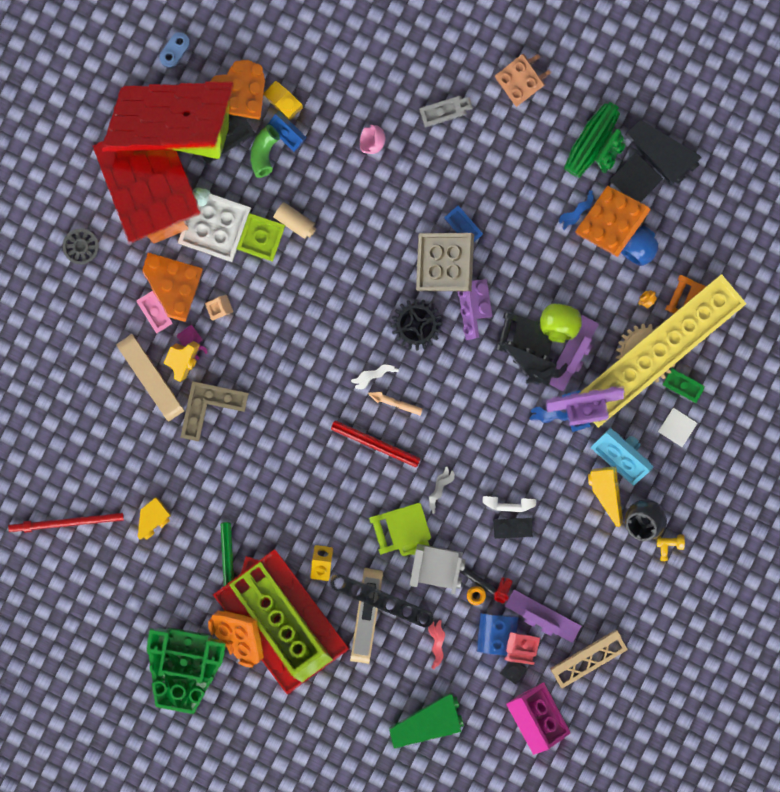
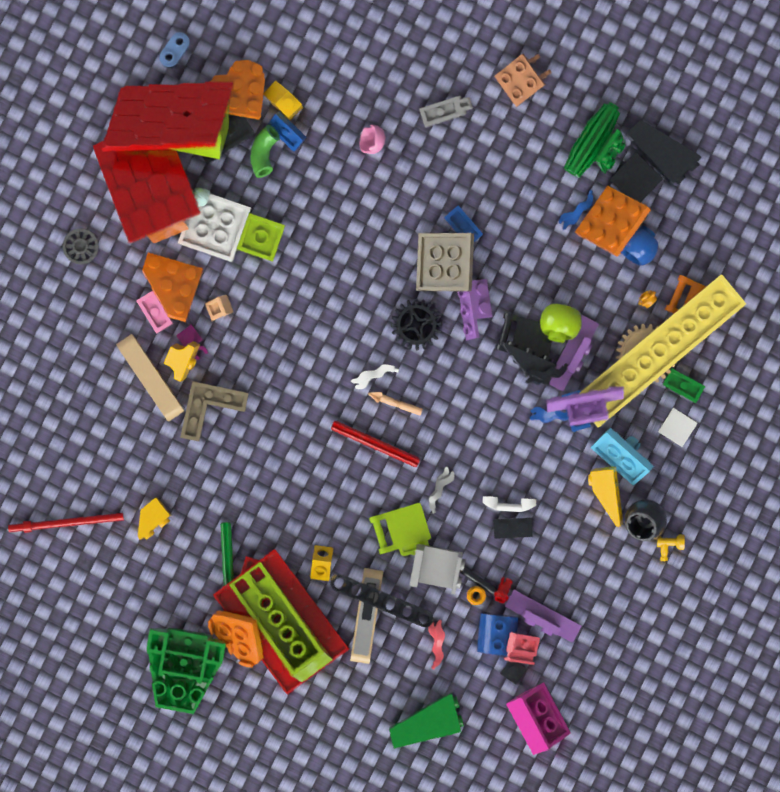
tan brick [273,202,316,239] -> none
tan fence [550,629,628,689] -> none

